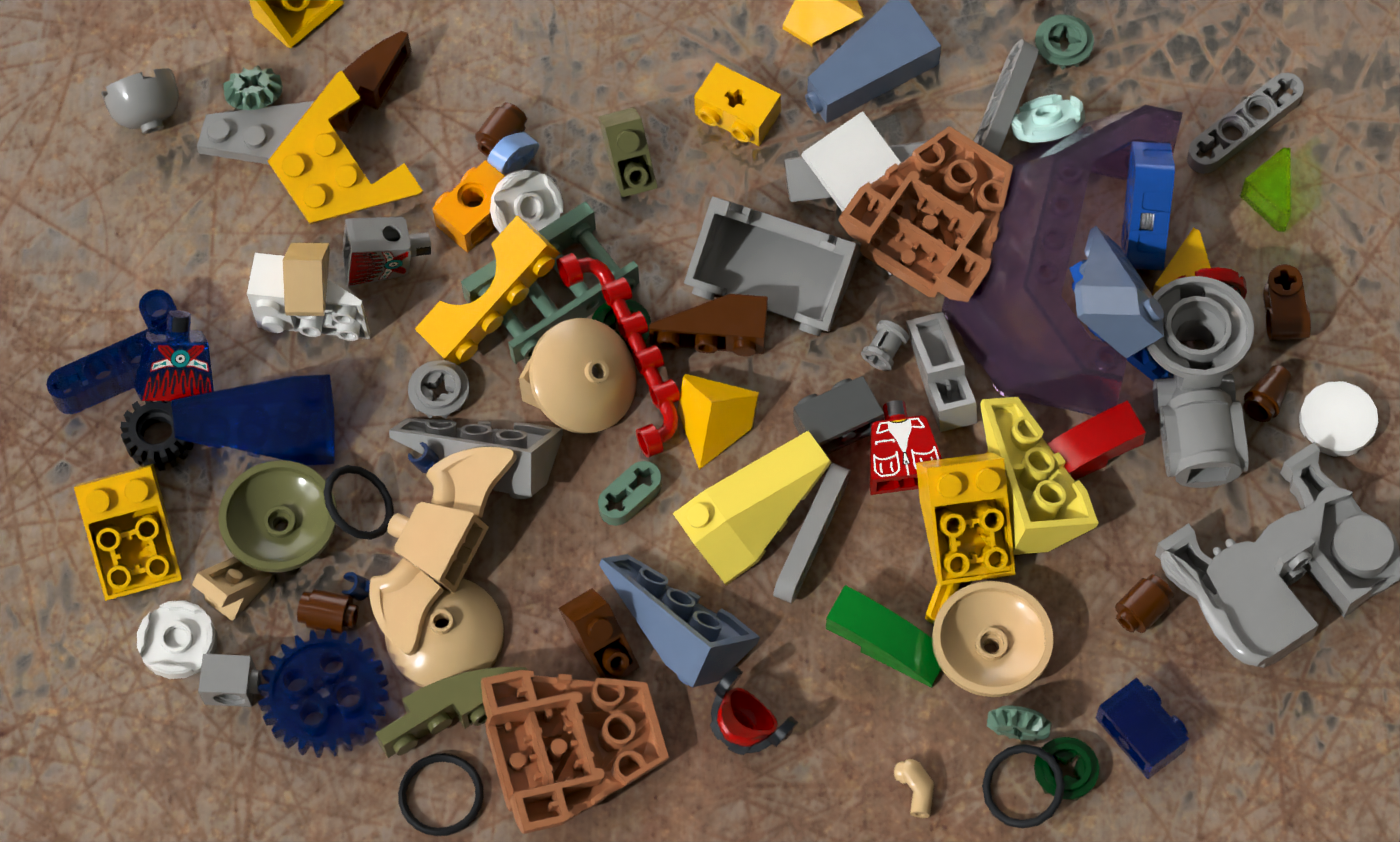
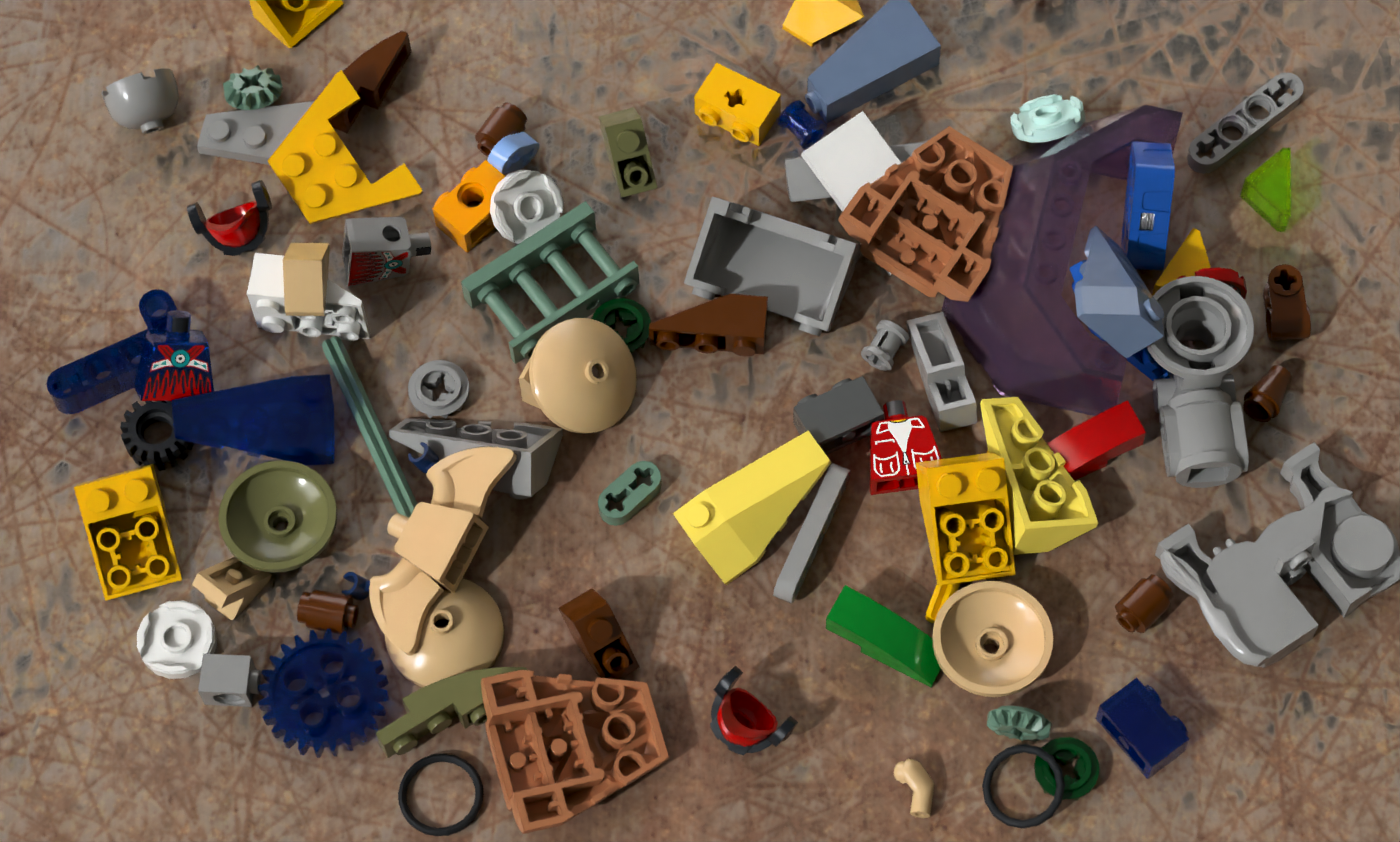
black piece [323,465,394,540] -> none
yellow arch [415,216,560,366] -> none
red bar [556,253,680,458] -> none
sand blue wedge [599,554,760,687] -> none
yellow slope [677,374,759,470] -> none
light grey beam [974,39,1038,156] -> none
sand green gear [1035,15,1094,70] -> none
white tile [1299,381,1379,457] -> none
none -> cap [187,180,272,255]
none -> sand green axle [322,336,418,518]
none -> clear blue bush [777,100,827,149]

